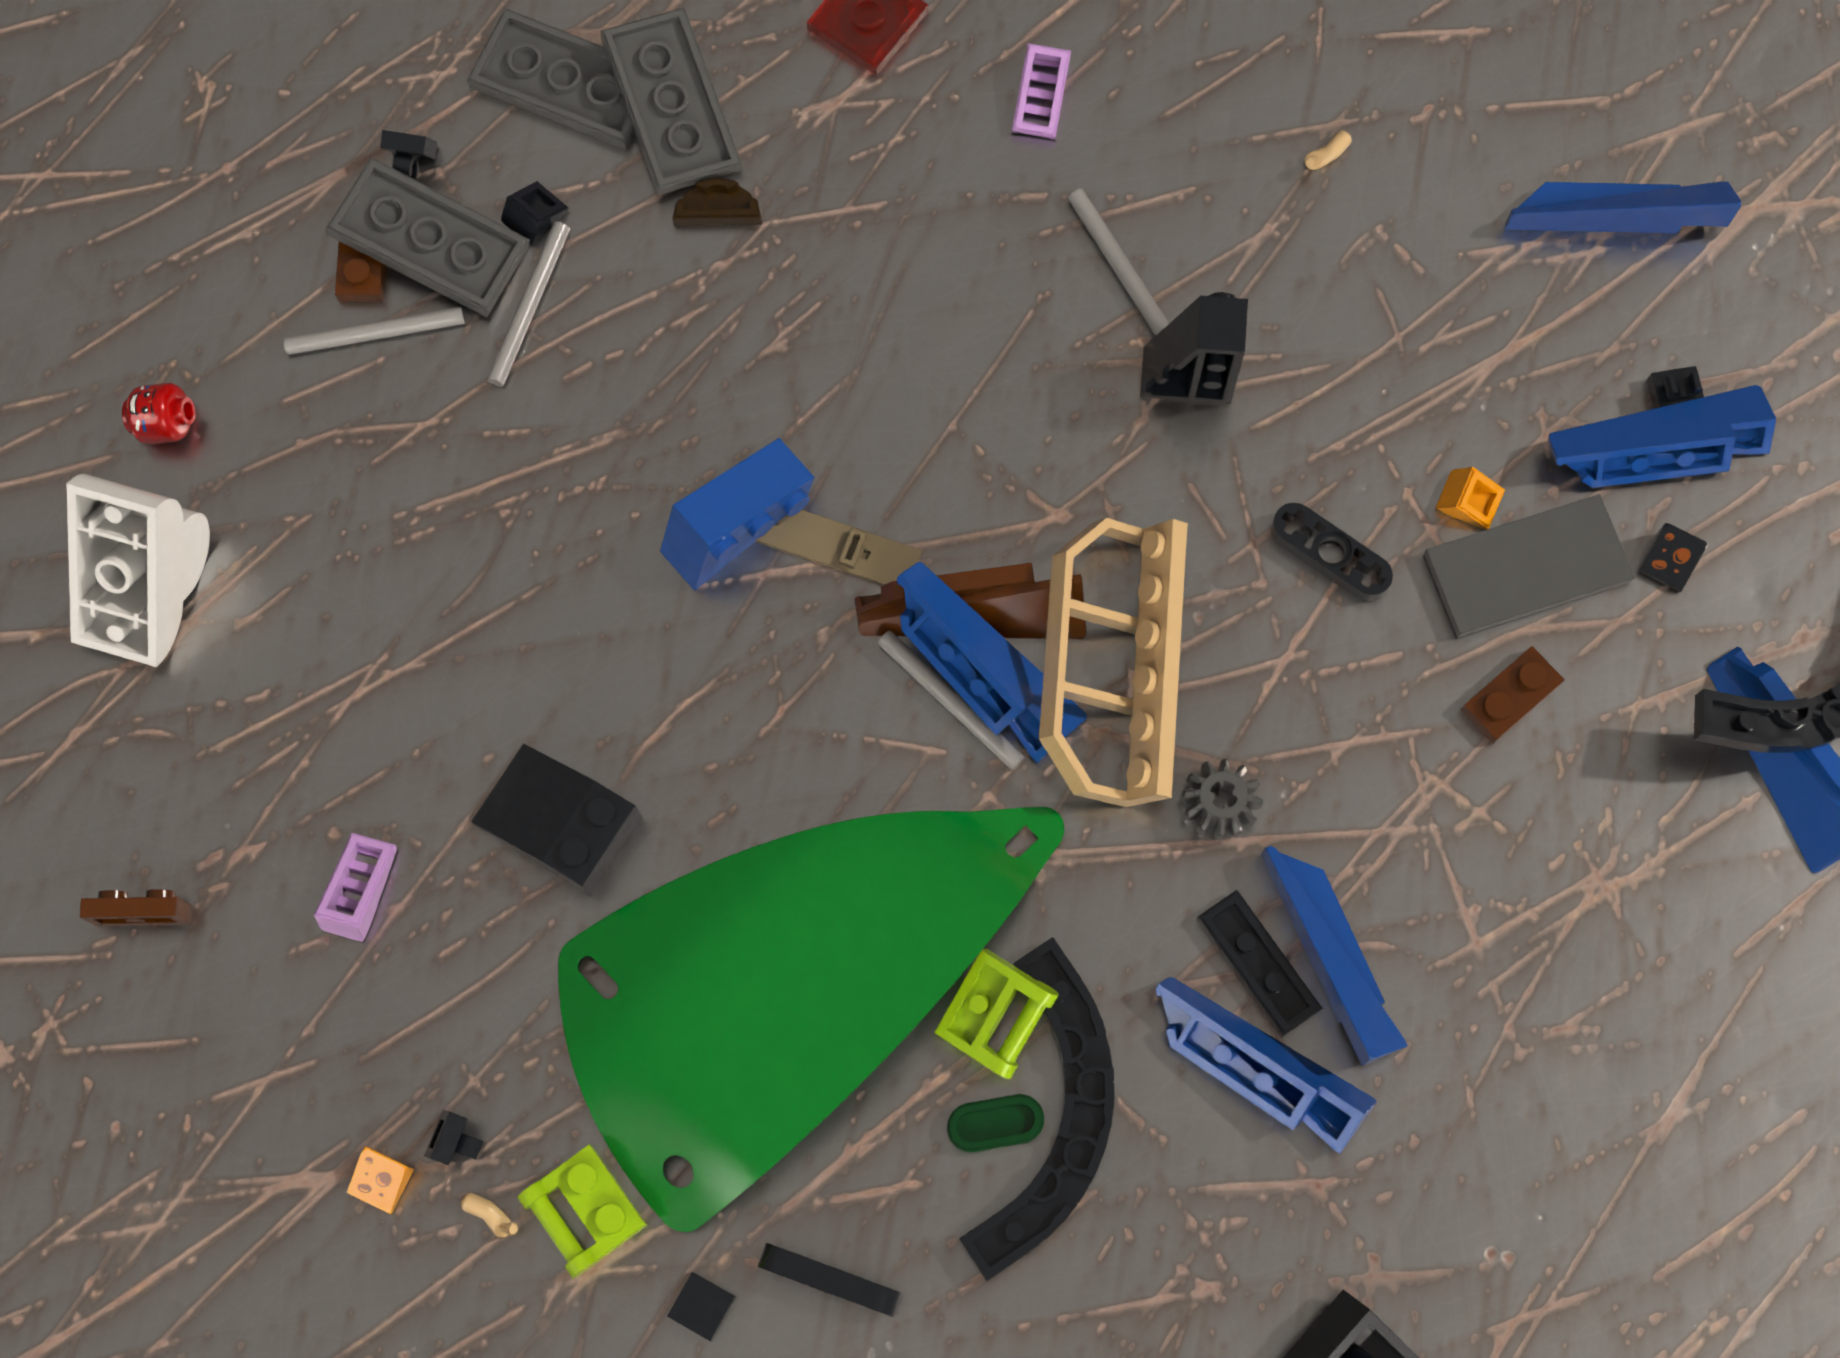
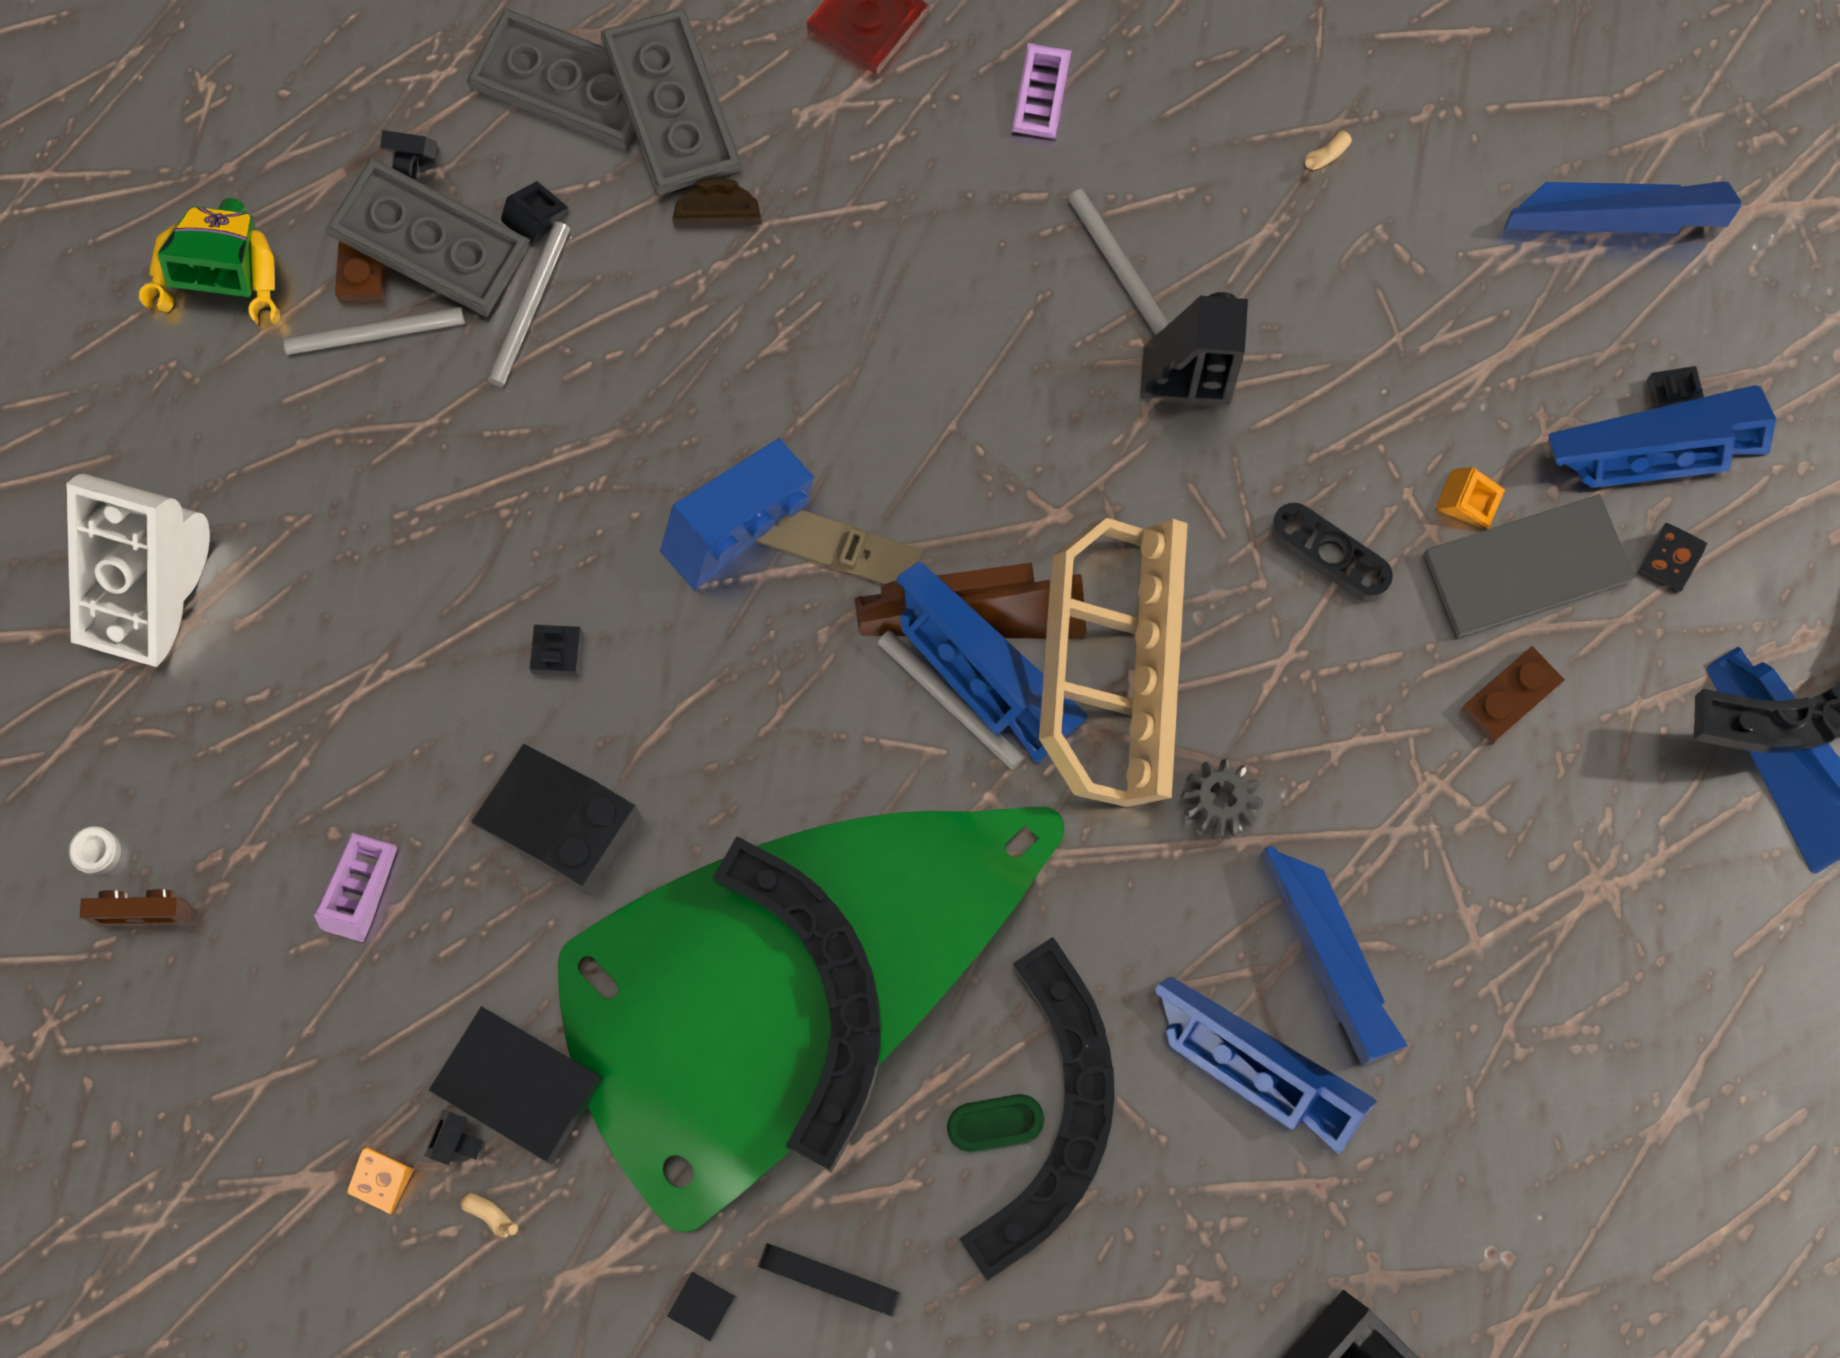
red head [122,383,196,445] -> none
lime plate [517,1144,648,1279] -> none
lime plate [934,949,1059,1079] -> none
black tile [1197,890,1323,1038] -> none
none -> white tile [69,826,121,876]
none -> torso [139,198,280,325]
none -> black tile [429,1006,603,1164]
none -> black tile [530,625,583,677]
none -> black plate [712,836,882,1173]

